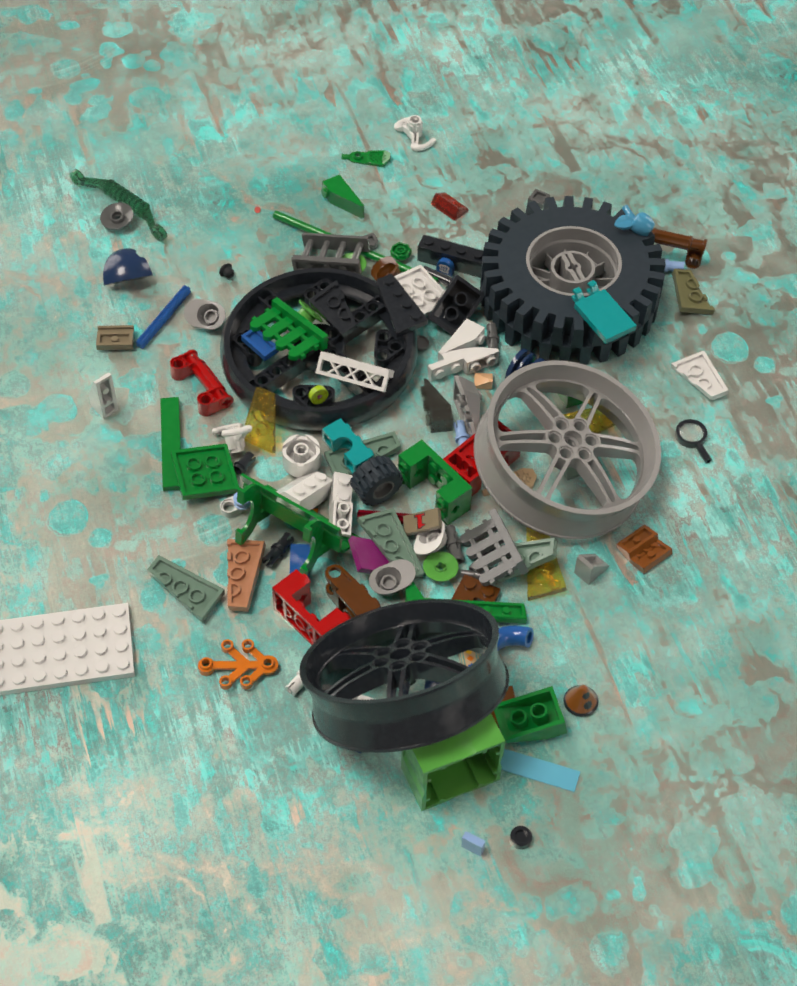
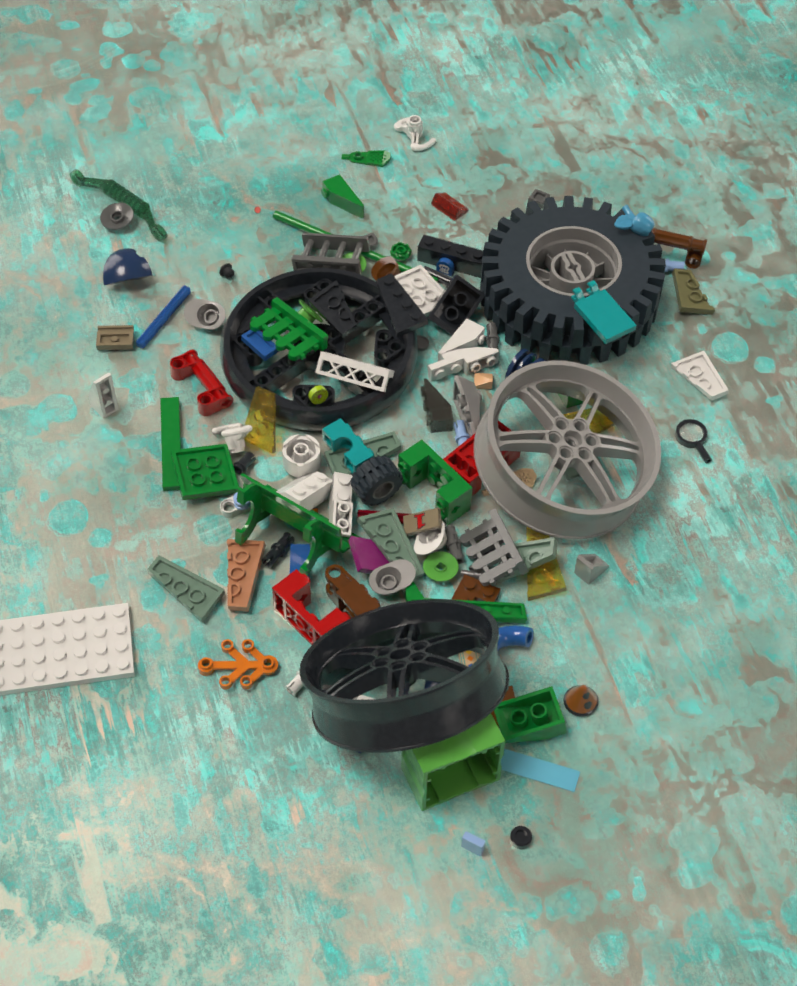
dark orange slope [616,524,673,574] -> none

